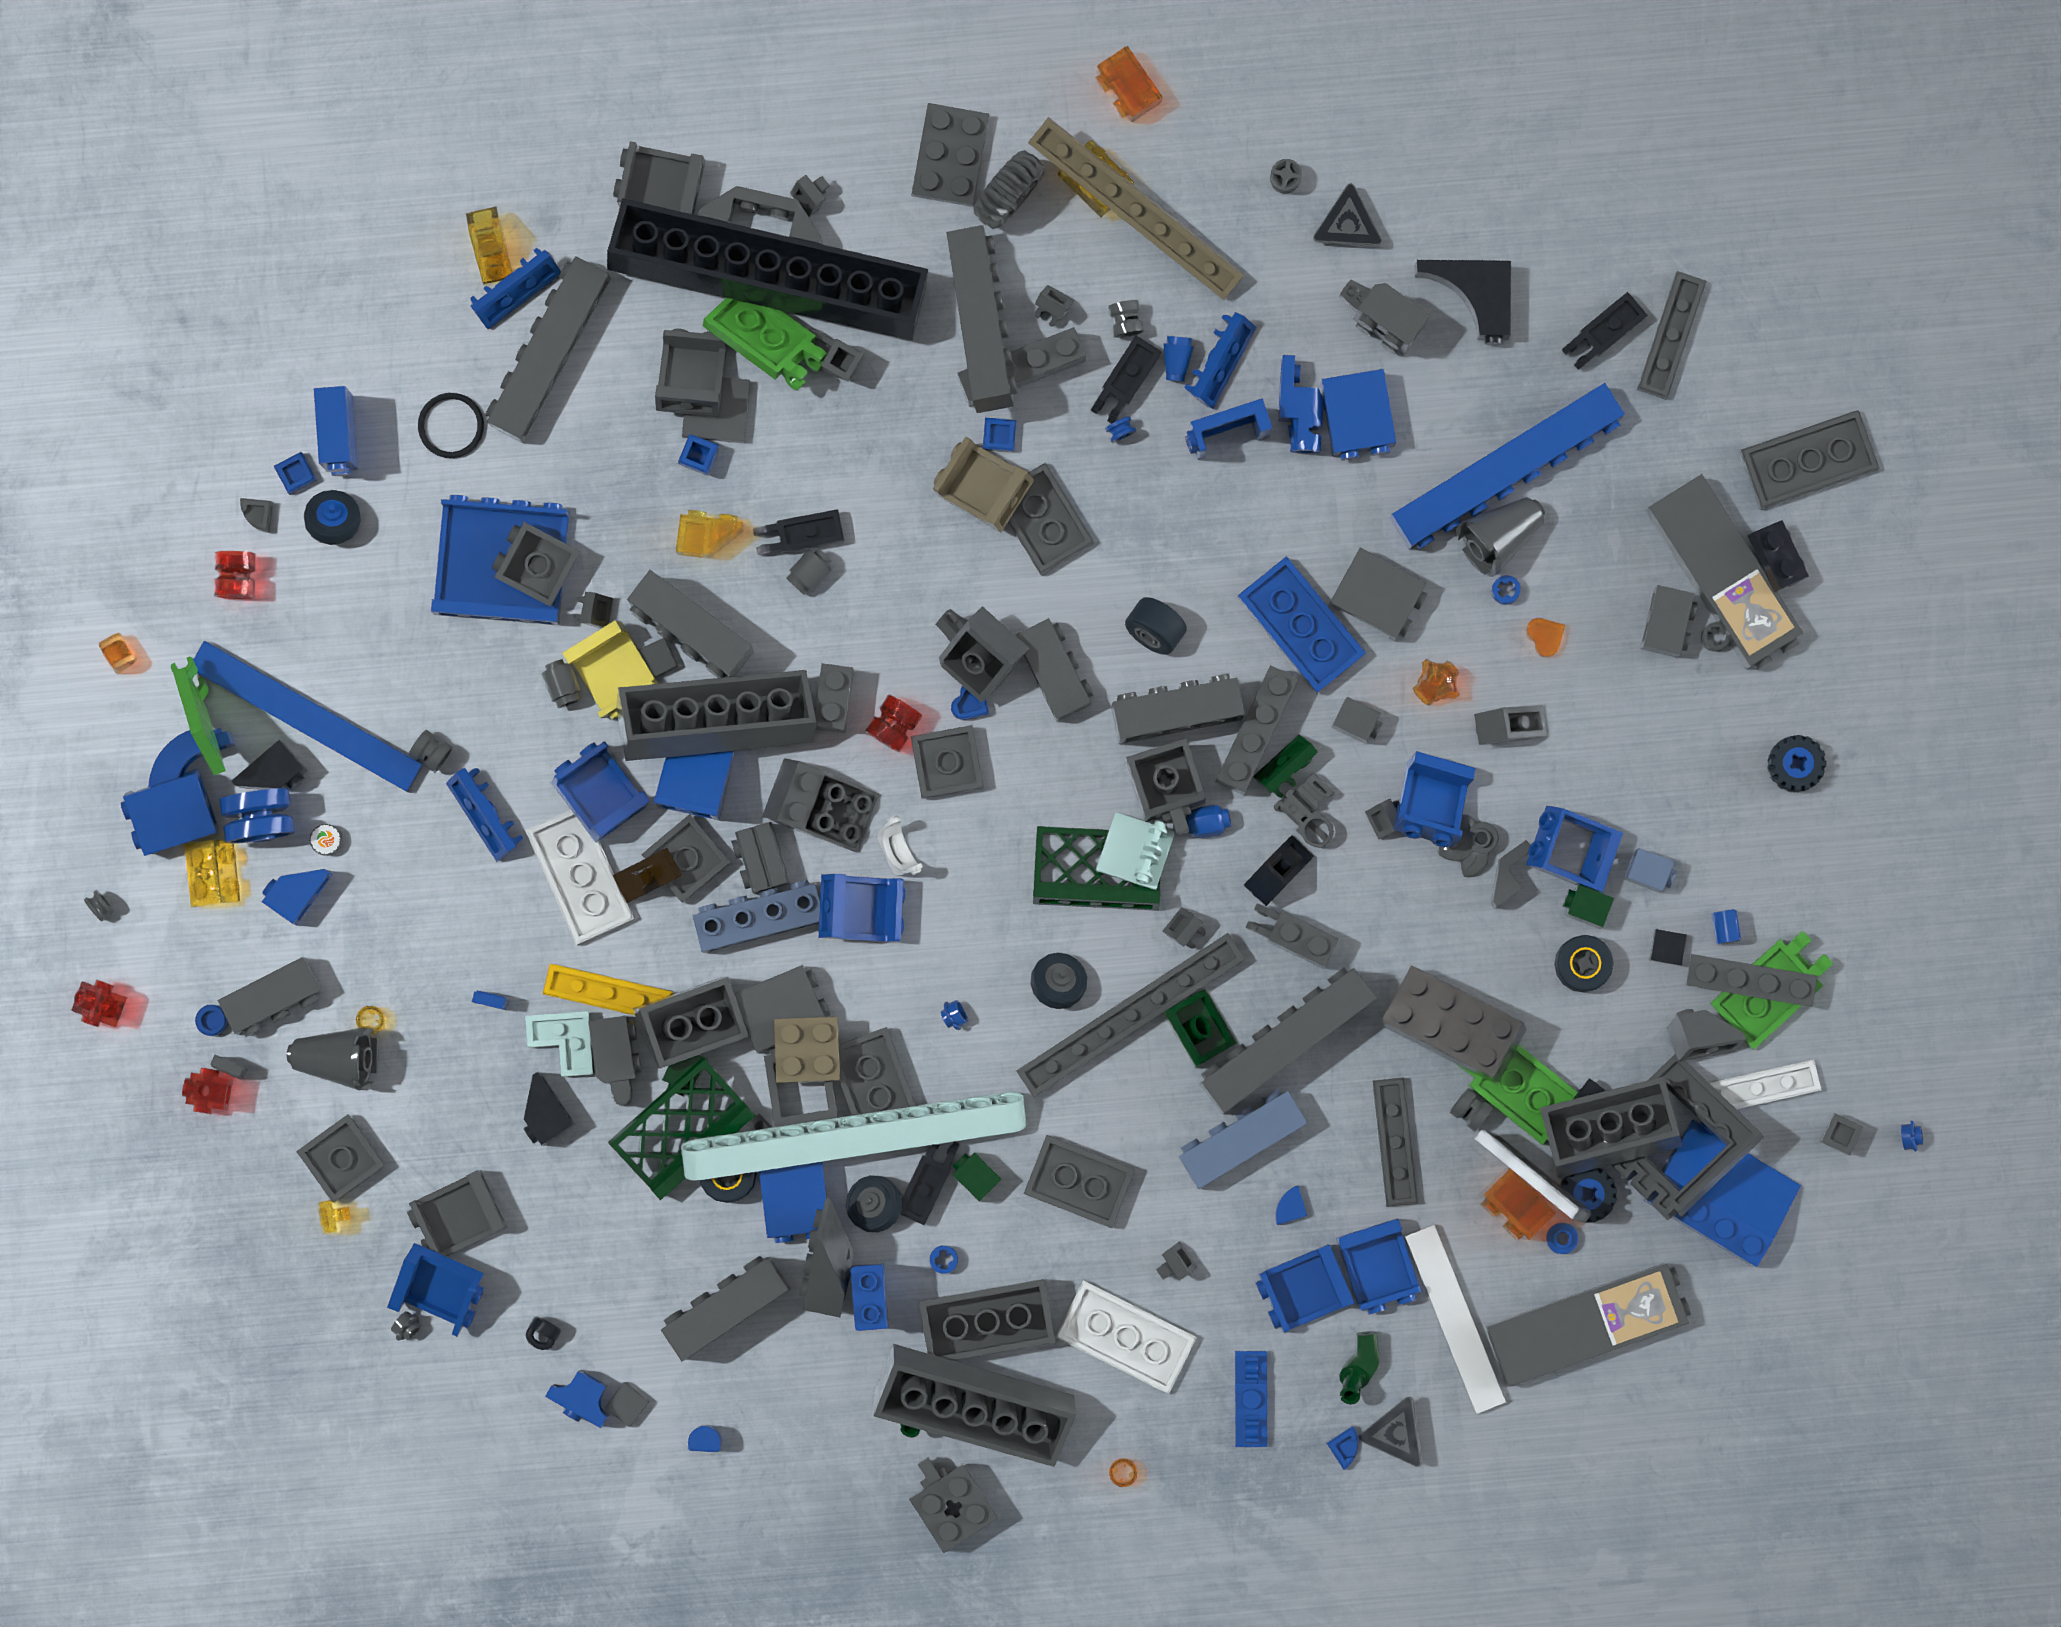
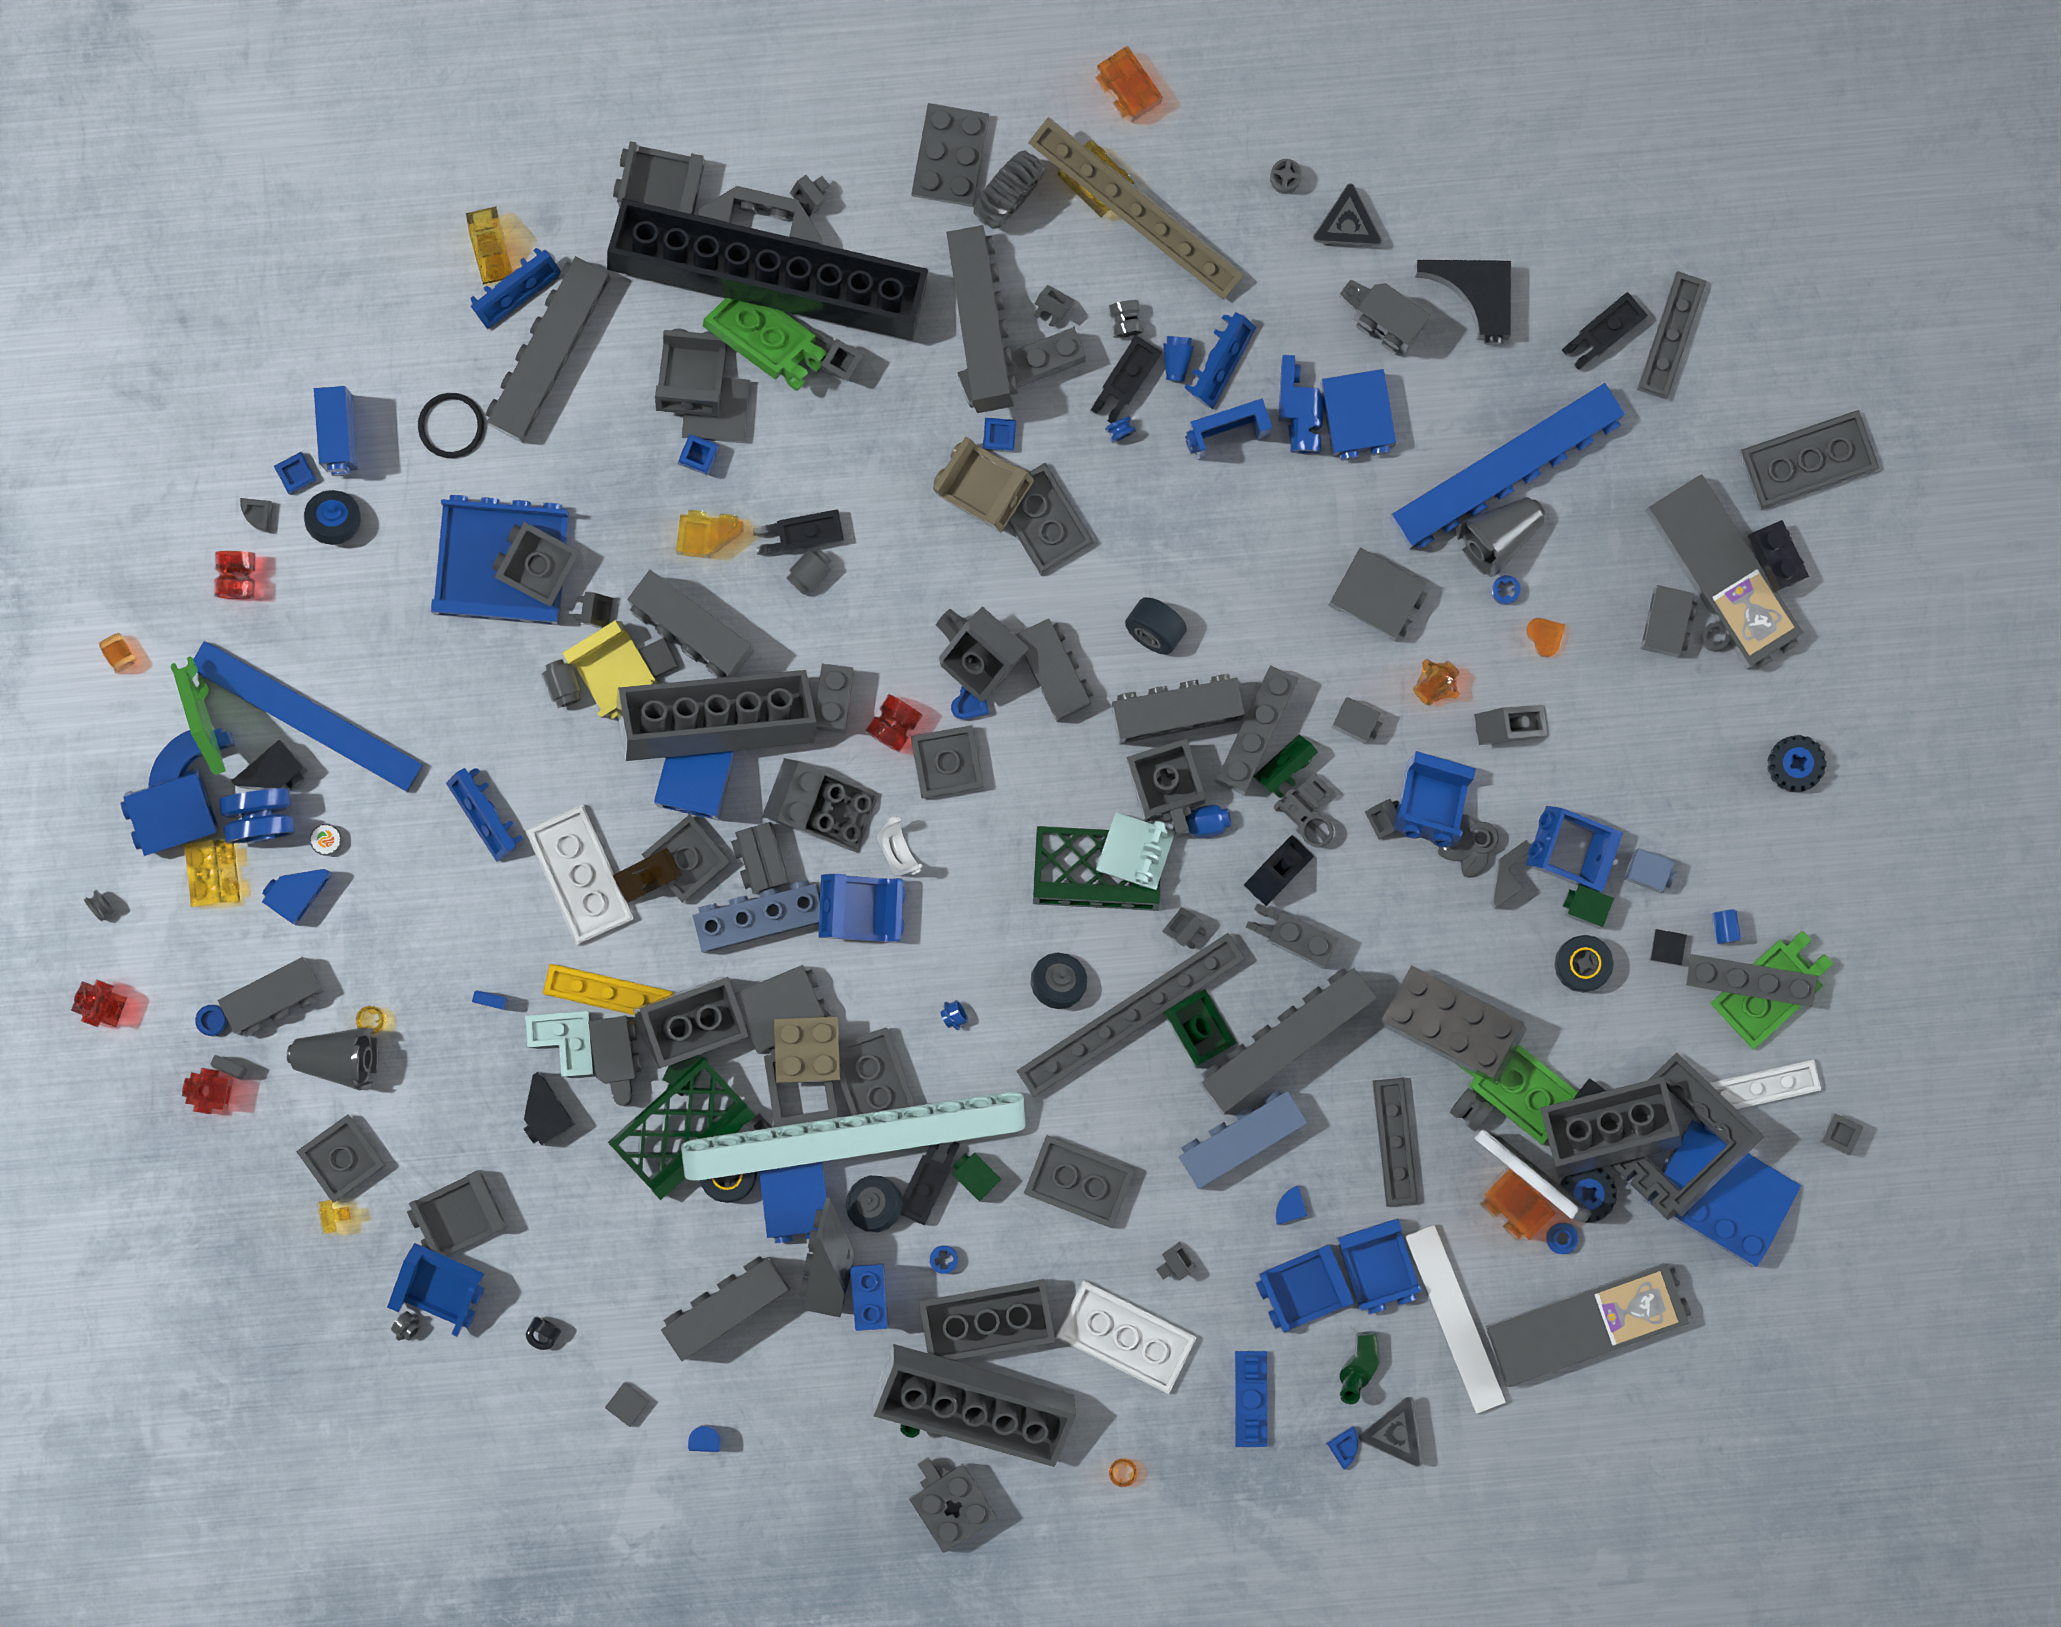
dark grey wheel [408,729,452,773] -> none
blue brick [545,1370,609,1428] -> none
blue panel [551,741,650,843] -> none
blue plate [1237,556,1366,694] -> none
dark grey slope [1667,1009,1746,1062] -> none
blue plate [1901,1121,1924,1152] -> none

